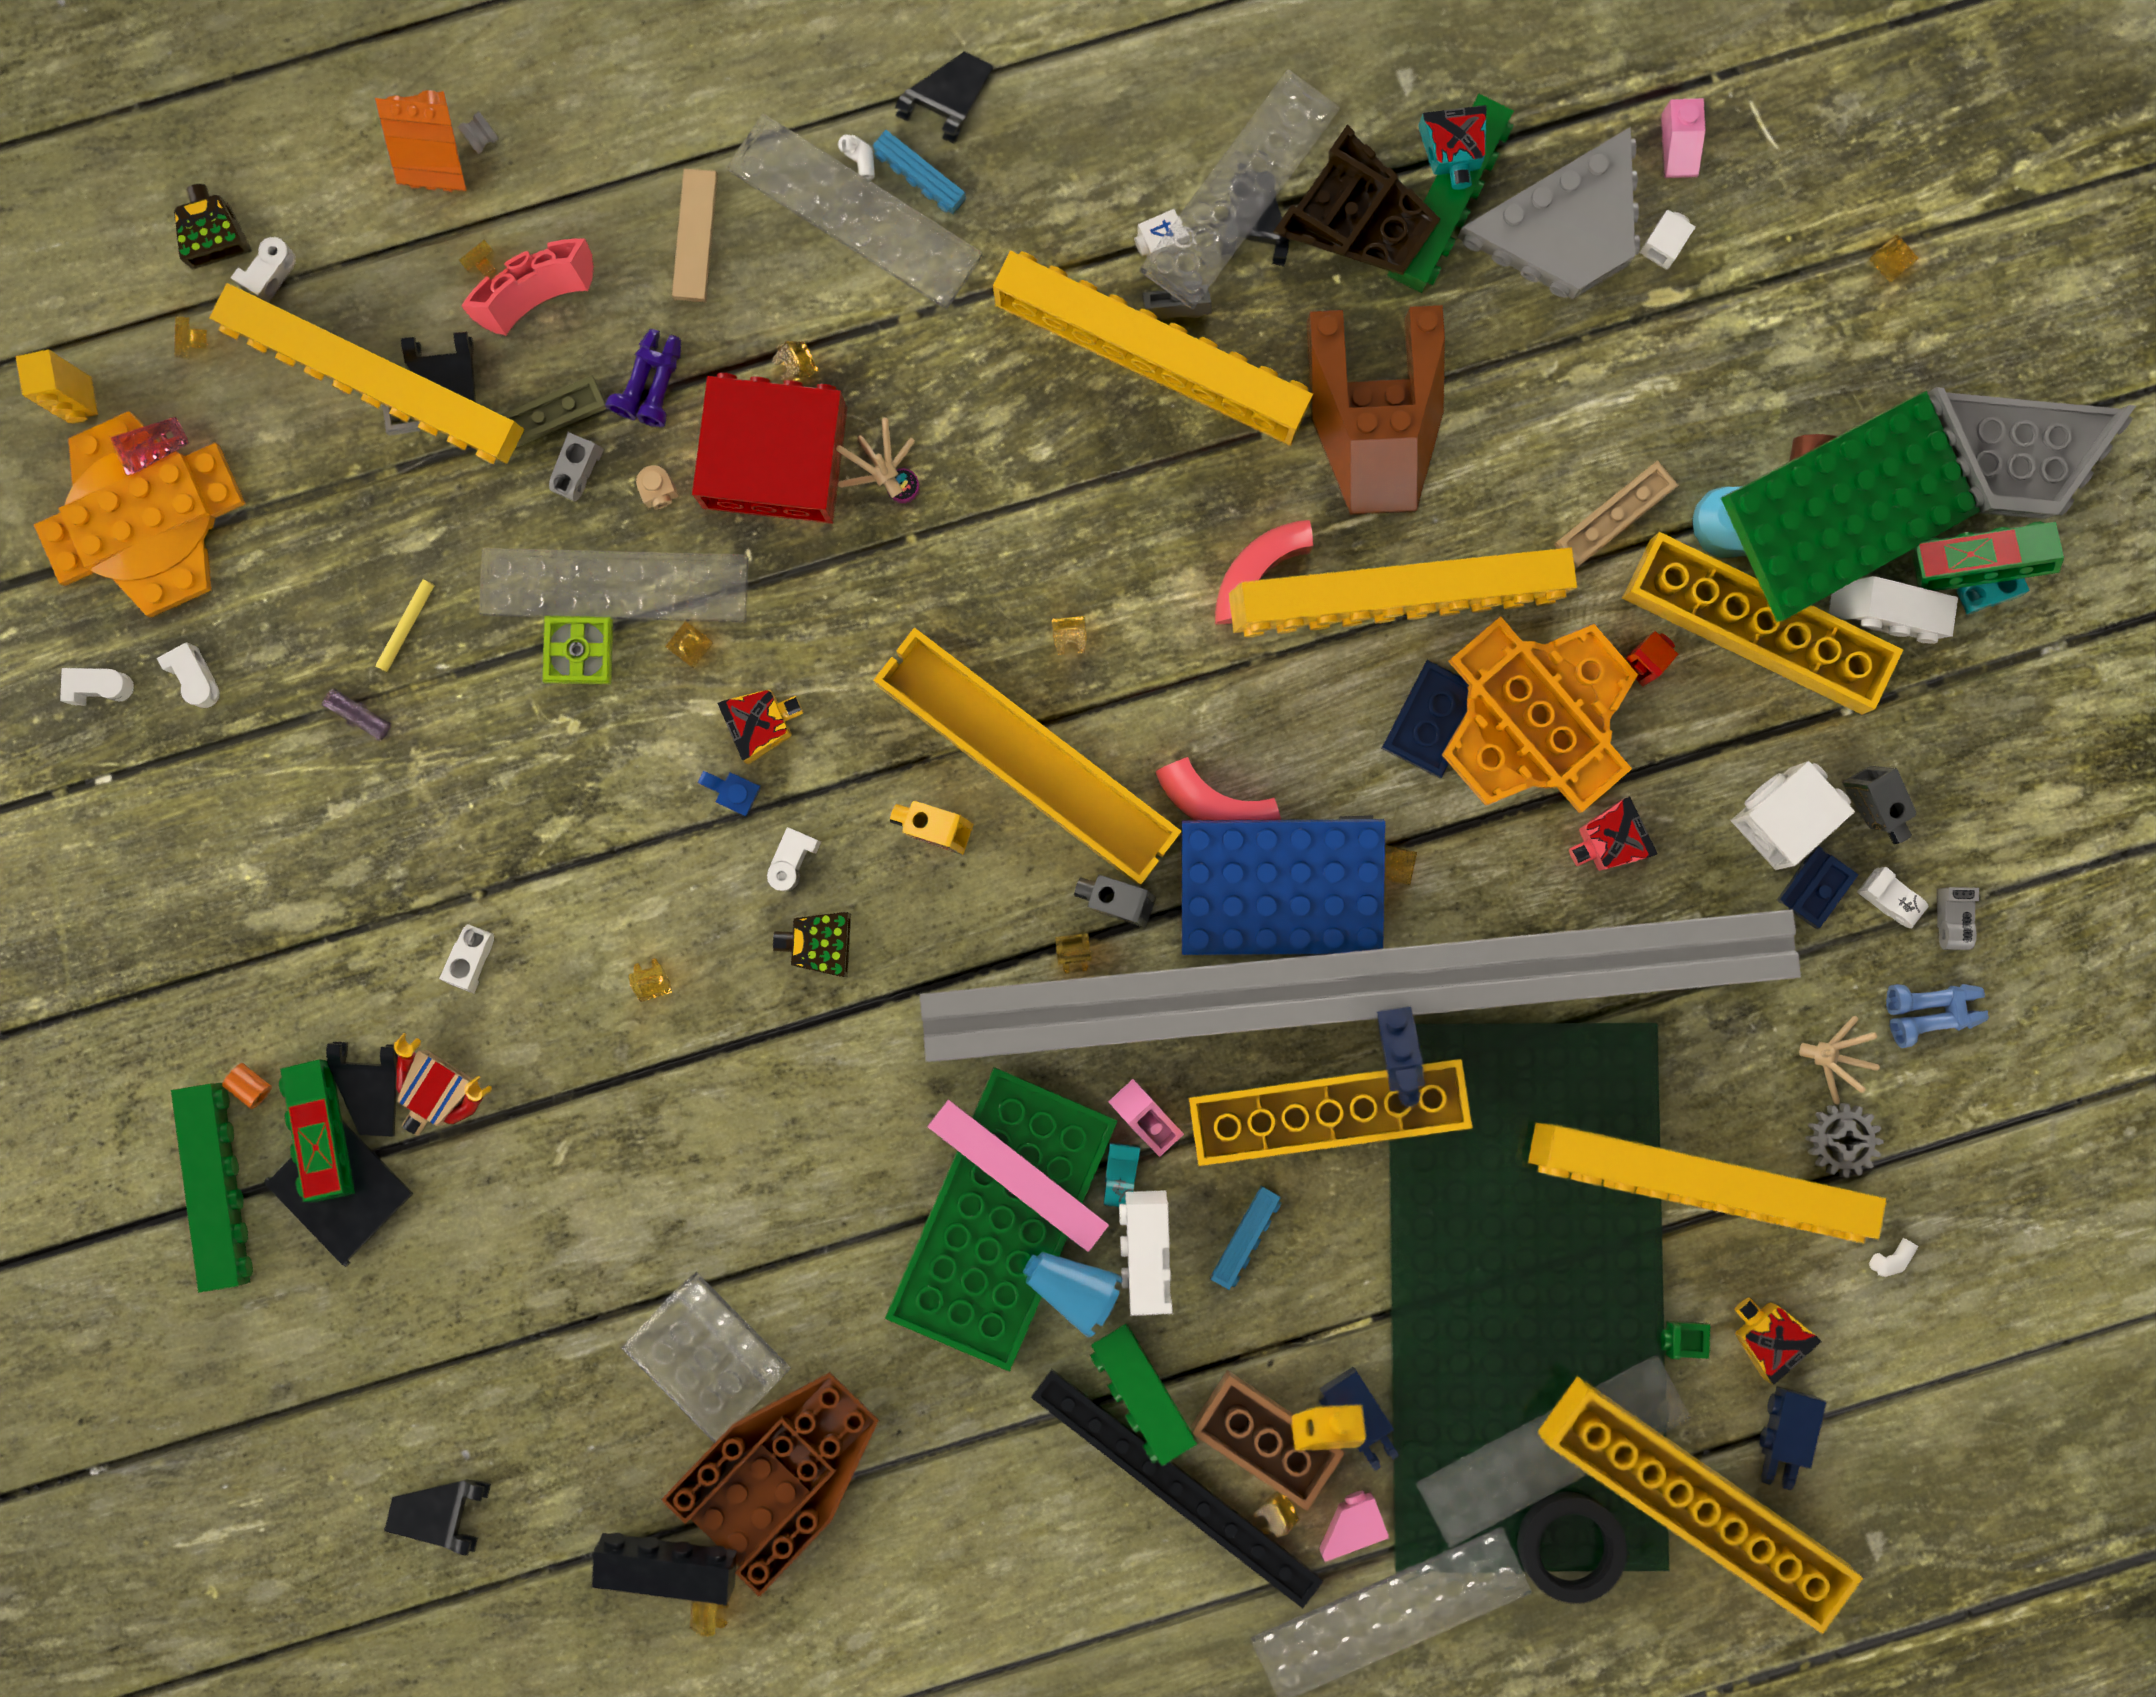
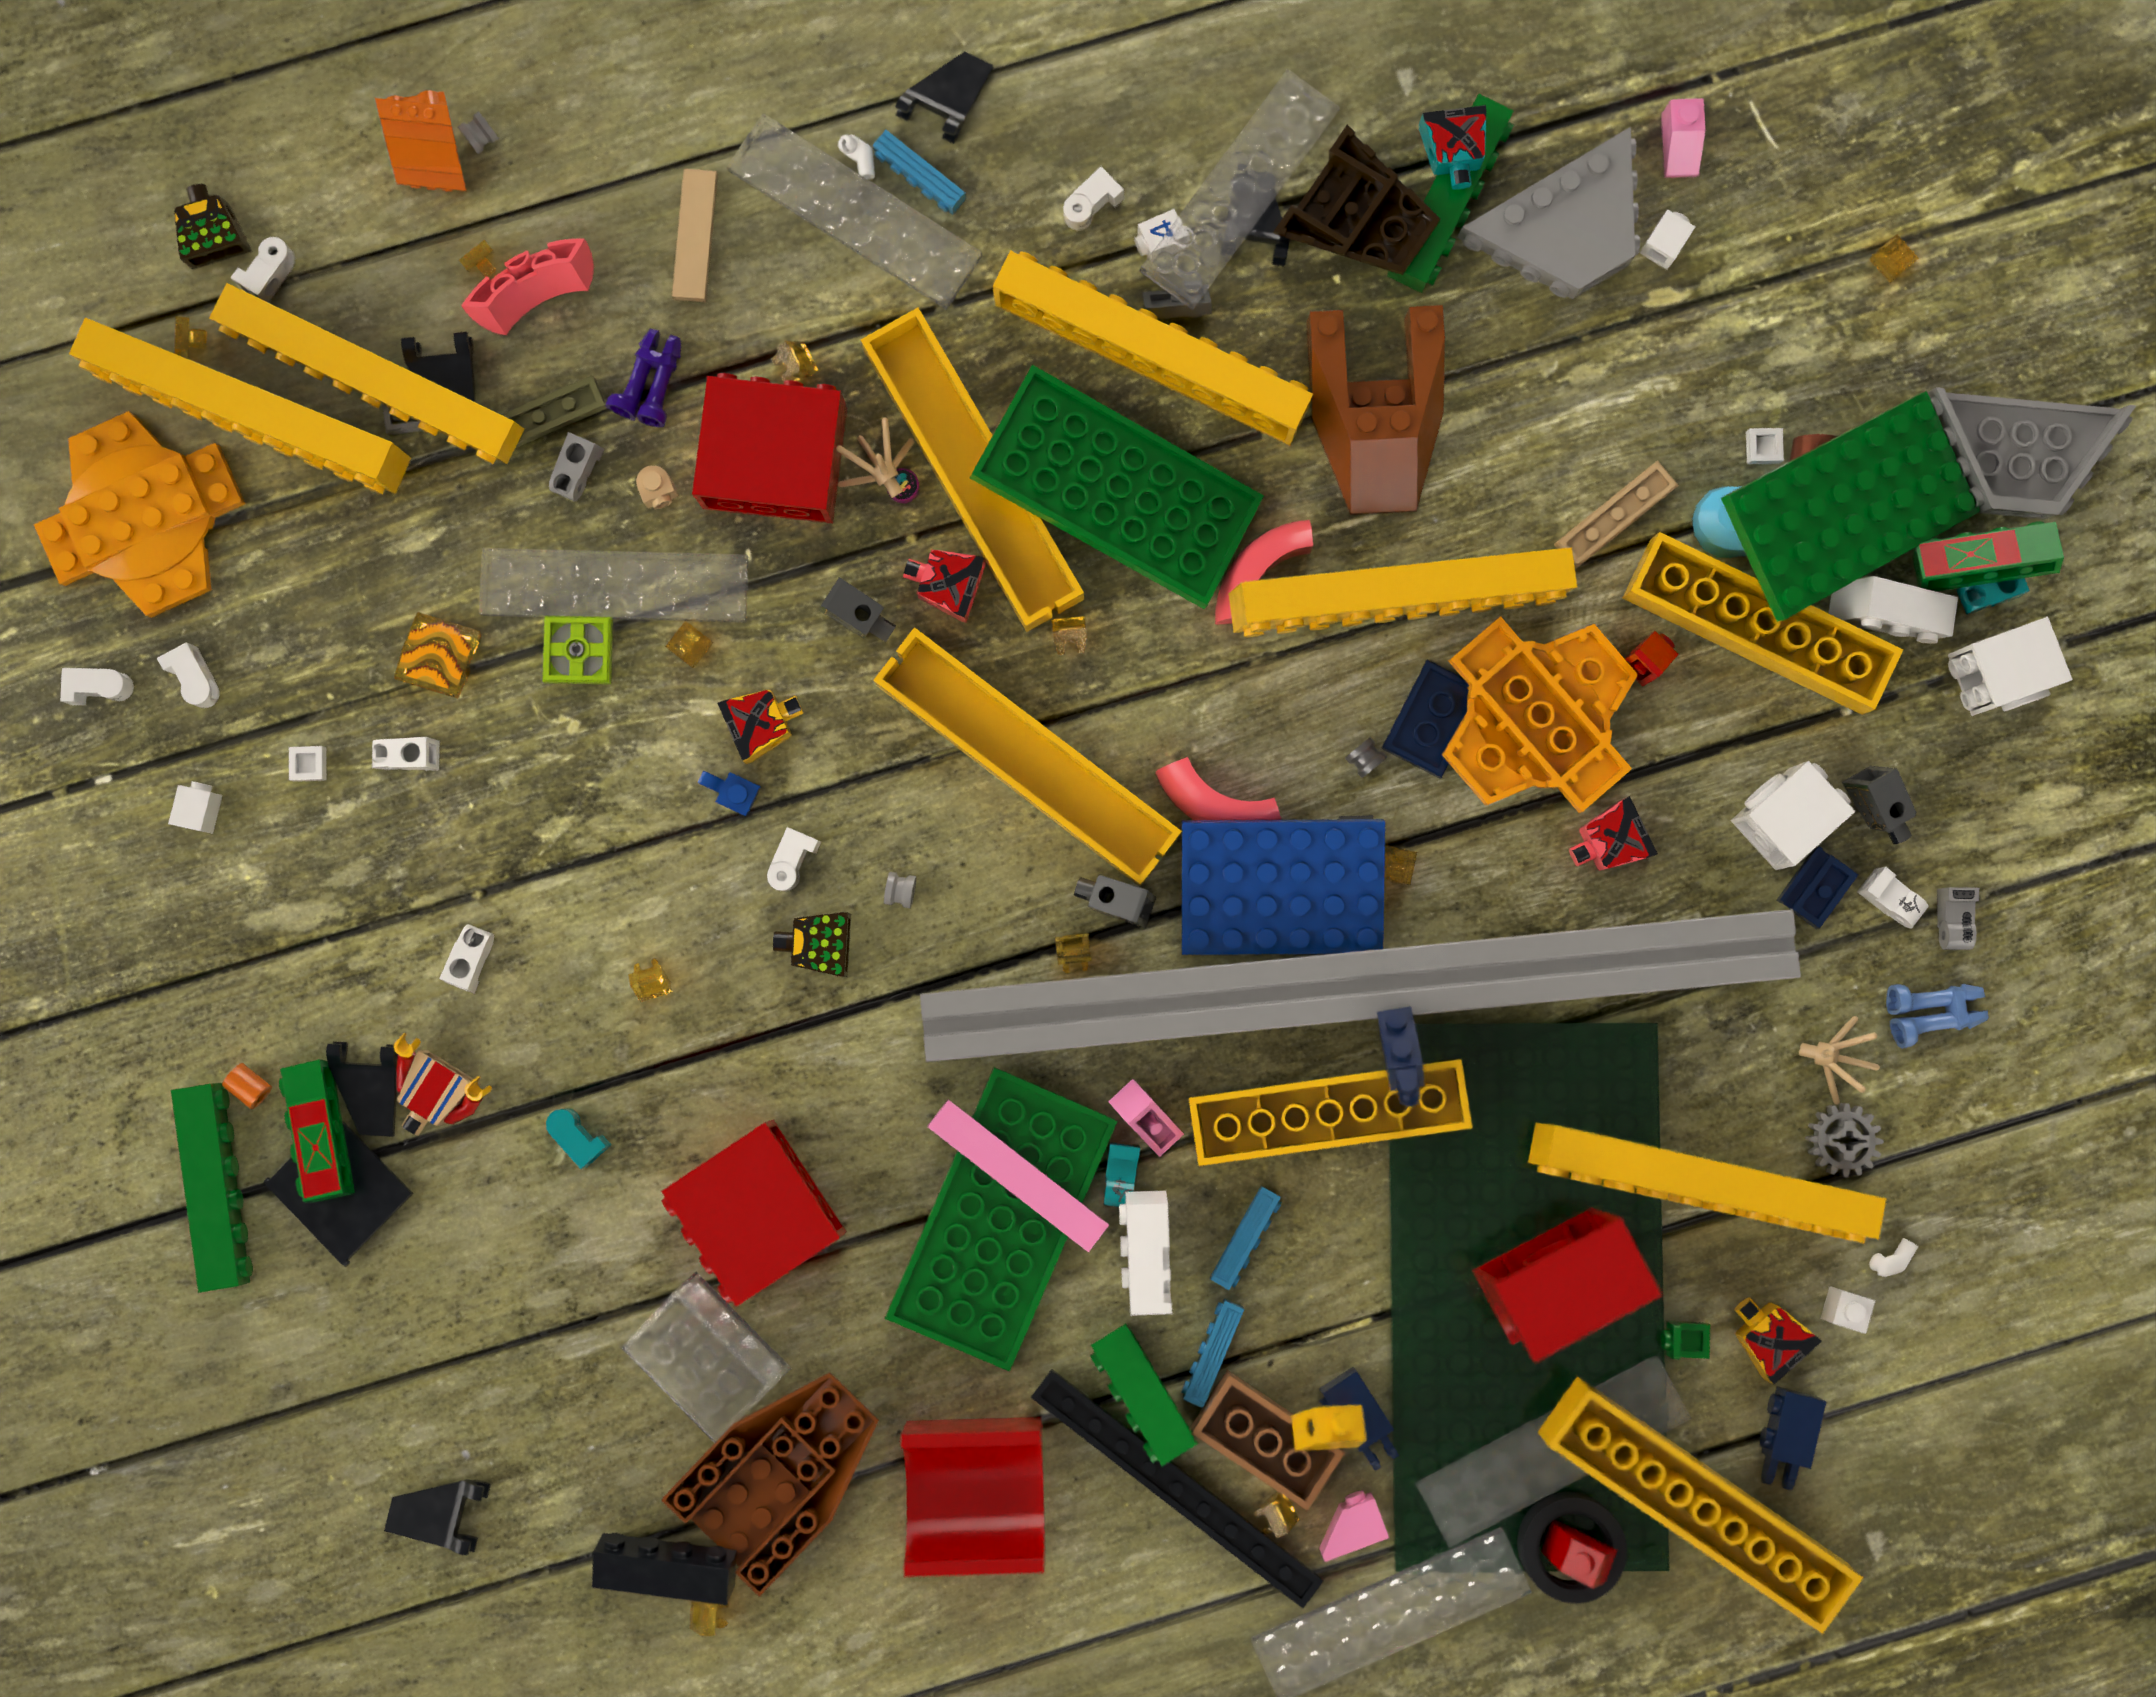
yellow brick [16,350,98,423] -> none
clear pink slope [110,416,189,475] -> none
pin [322,688,392,741] -> none
light yellow bar [375,579,435,672] -> none
yellow torso [890,801,974,855] -> none
dark azure cone [1023,1252,1123,1337] -> none
none -> yellow brick [69,318,411,495]
none -> white brick [168,781,223,834]
none -> white plate [289,746,326,782]
none -> white leg [372,737,440,771]
none -> slope [394,612,482,699]
none -> teal leg [546,1108,612,1169]
none -> red brick [661,1120,847,1307]
none -> dark grey torso [819,577,896,642]
none -> yellow piece [861,307,1084,632]
none -> light grey wheel [884,872,916,909]
none -> red piece [901,1417,1046,1577]
none -> torso [903,550,986,623]
none -> green plate [970,365,1264,609]
none -> white leg [1063,166,1124,230]
none -> dark azure piece [1181,1299,1245,1408]
none -> flat silver wheel [1345,737,1387,778]
none -> red piece [1472,1207,1662,1362]
none -> red slope [1541,1519,1617,1588]
none -> white plate [1746,428,1784,464]
none -> white brick [1820,1286,1875,1334]
none -> white brick [1947,617,2073,716]

